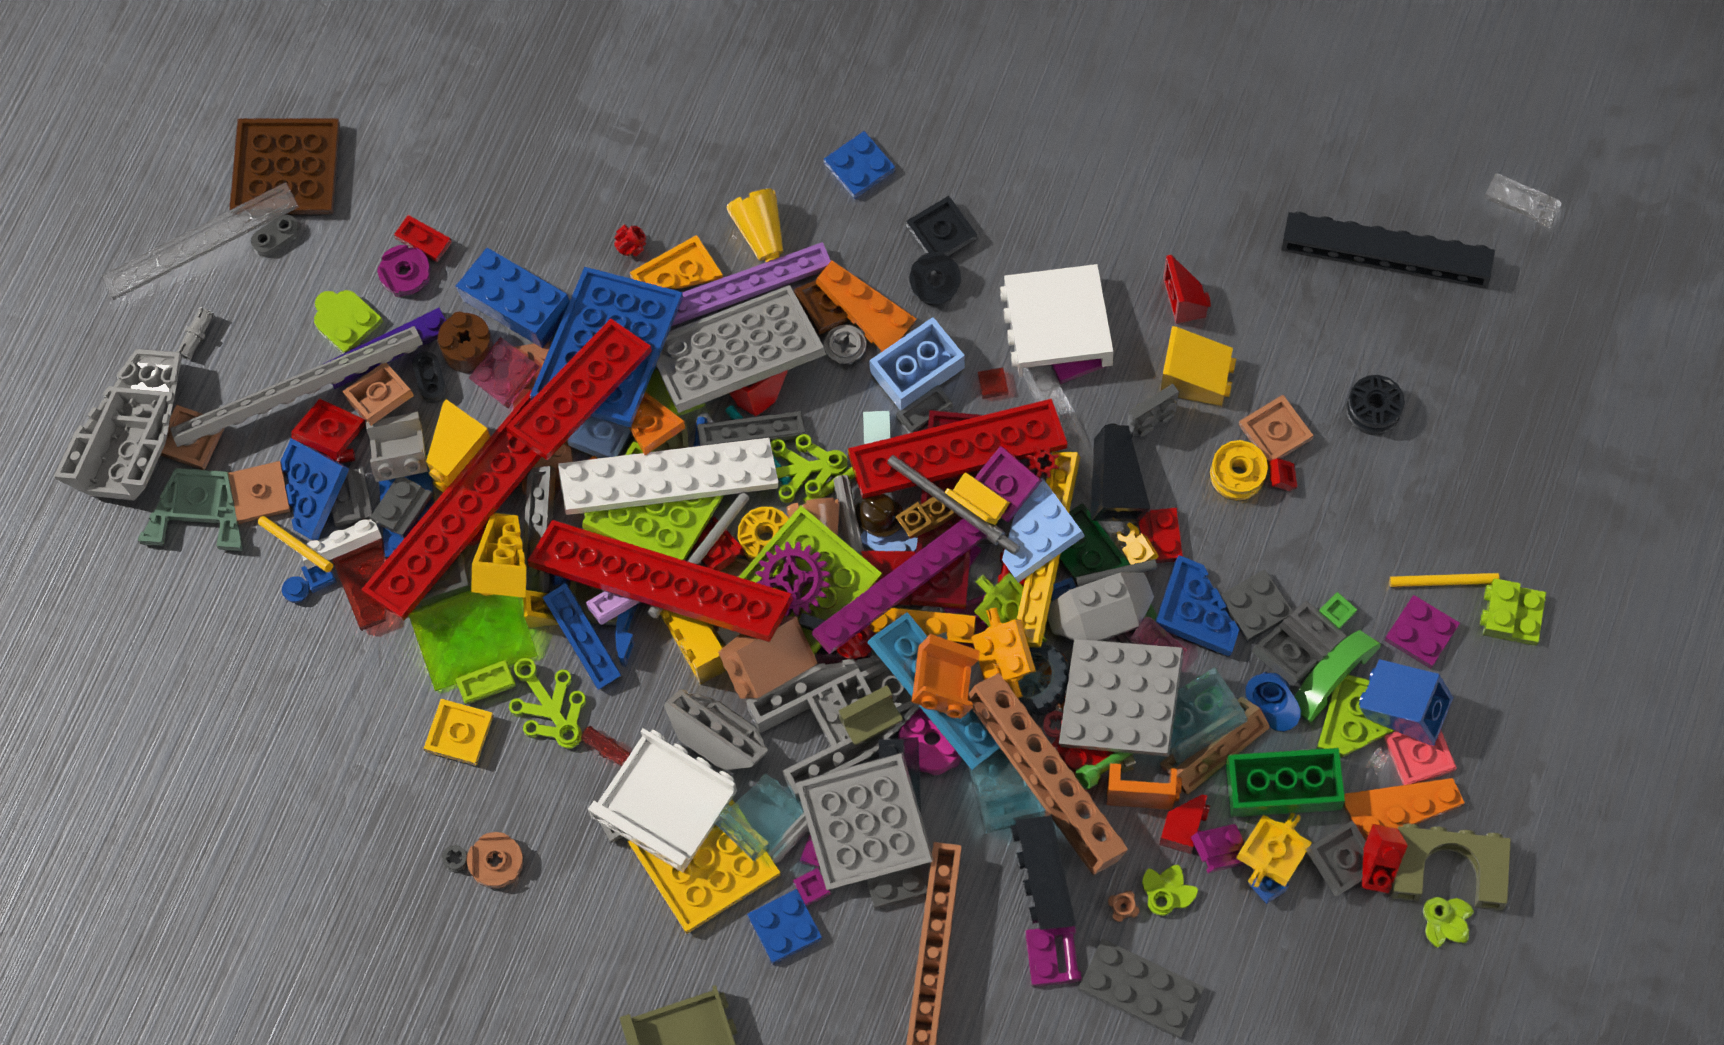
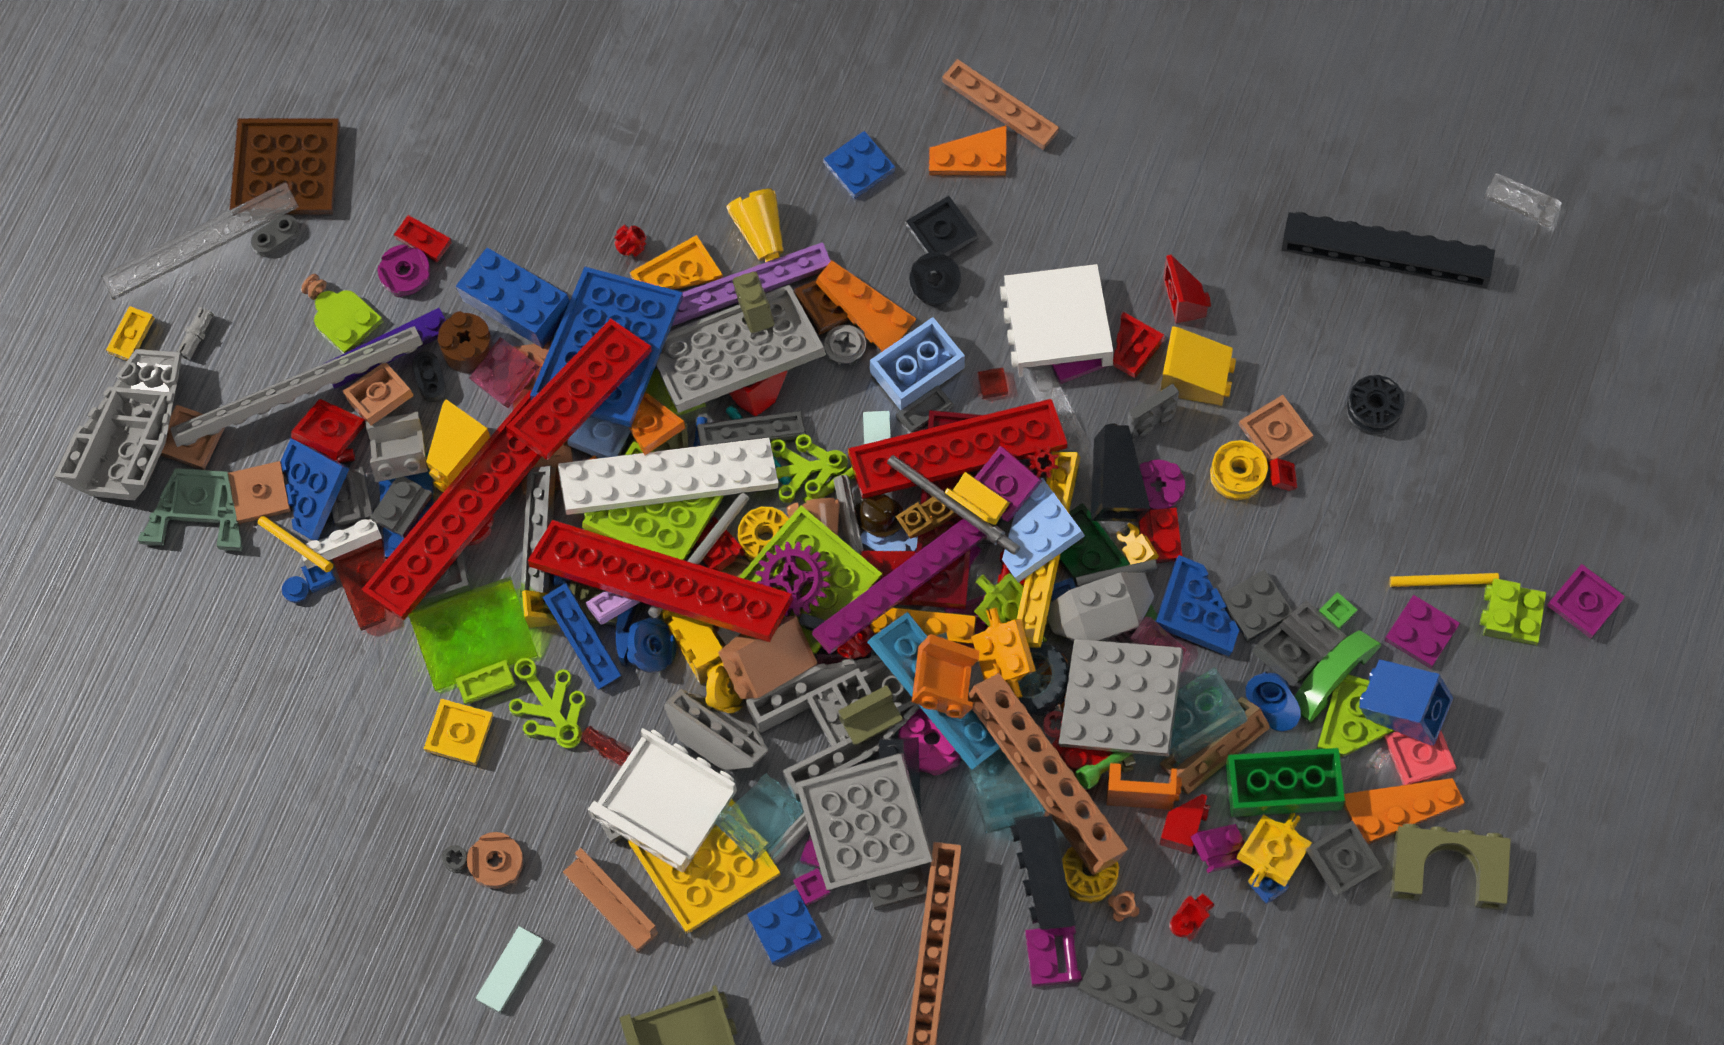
yellow wedge [471,513,526,598] -> none
lime plate [1142,865,1198,916] -> none
red slope [1362,824,1408,893] -> none
lime plate [1423,897,1474,948] -> none
none -> yellow plate [106,306,155,361]
none -> nougat bush [301,274,327,300]
none -> light aqua tile [475,927,544,1014]
none -> nougat fence [563,848,658,952]
none -> blue plate [627,618,676,673]
none -> yellow plate [706,659,748,713]
none -> olive brick [732,271,775,333]
none -> orange wing [929,125,1006,176]
none -> nougat plate [942,59,1059,150]
none -> yellow wheel [1062,846,1119,903]
none -> red wing [1113,312,1165,378]
none -> magenta plate [1139,460,1185,511]
none -> red hips [1169,893,1215,941]
none -> magenta plate [1547,564,1625,639]

